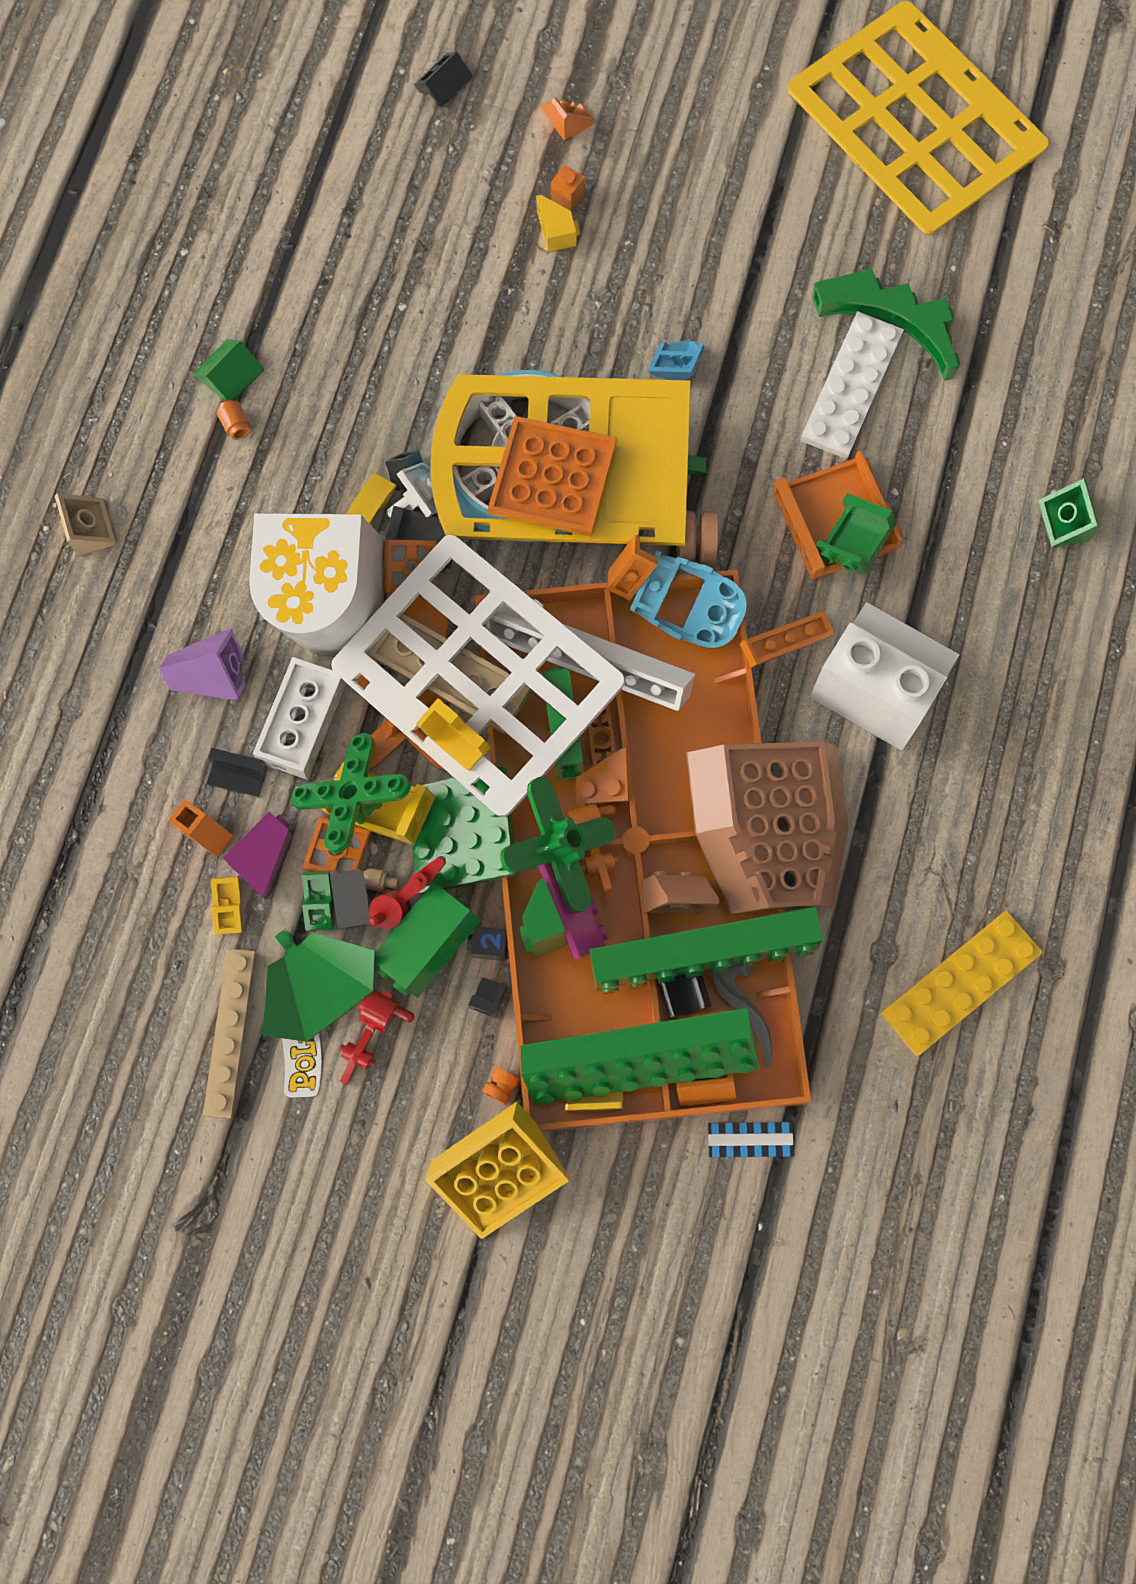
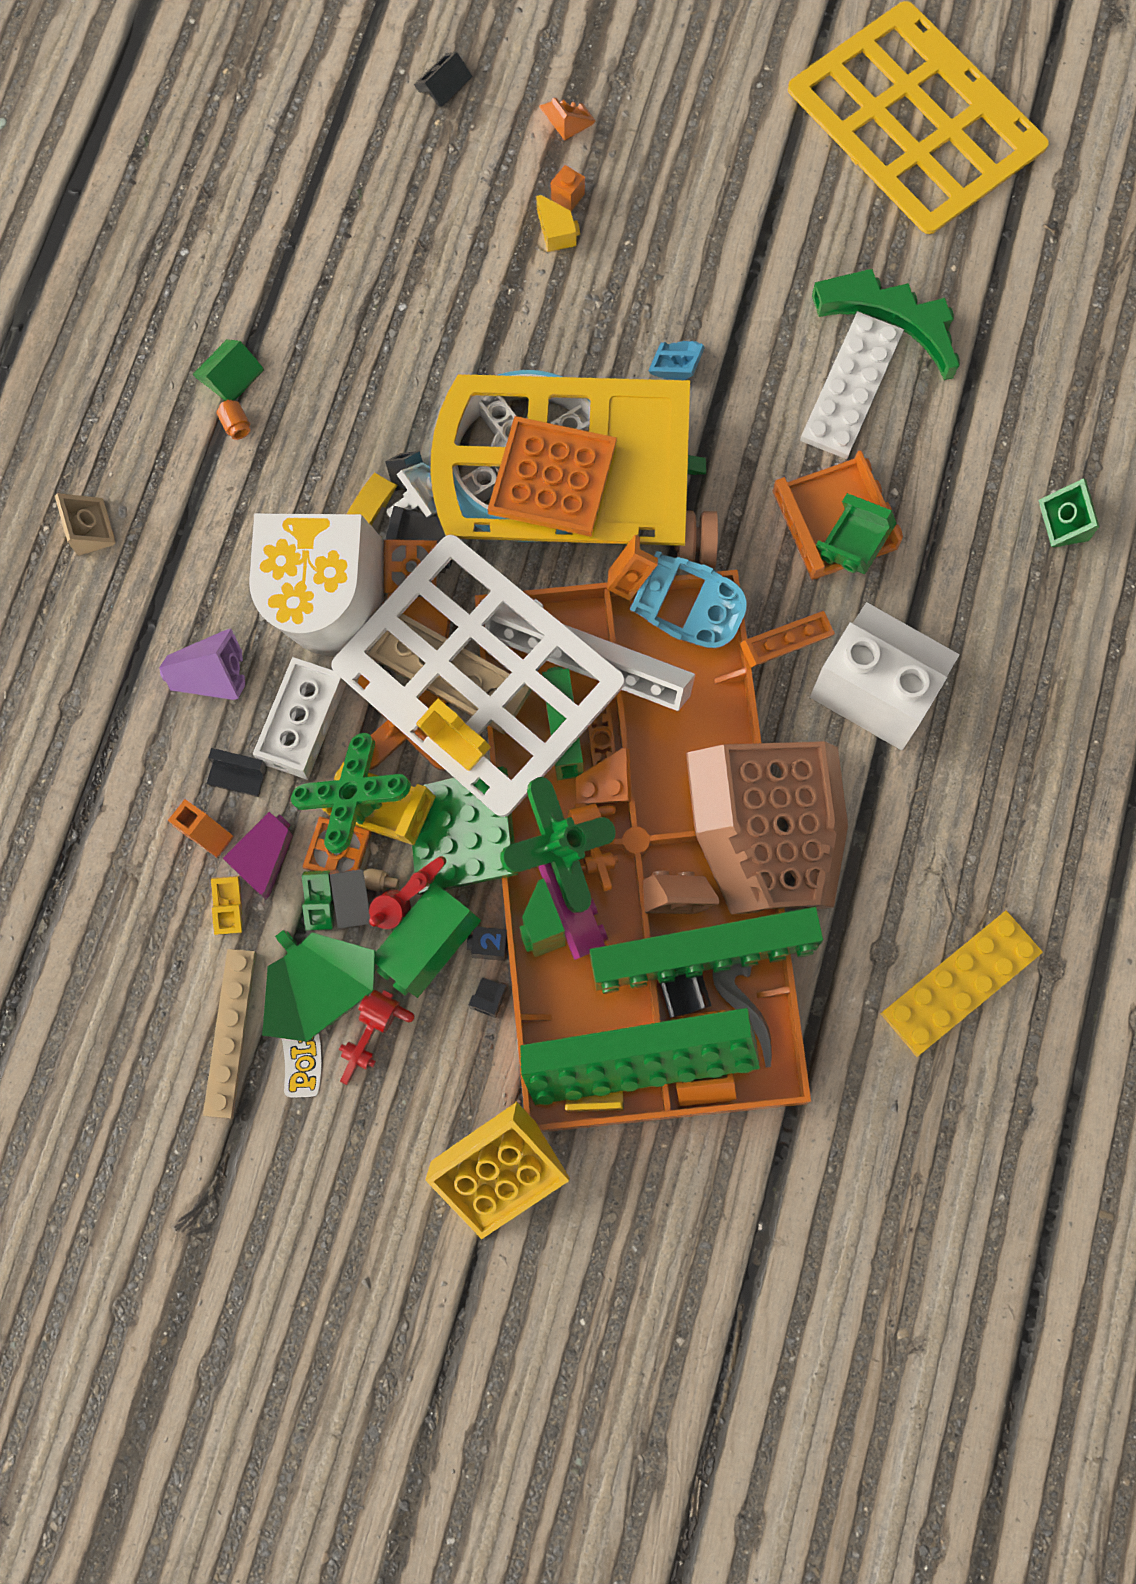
orange wheel [482,1066,520,1105] -> none
sticker [708,1122,794,1157] -> none

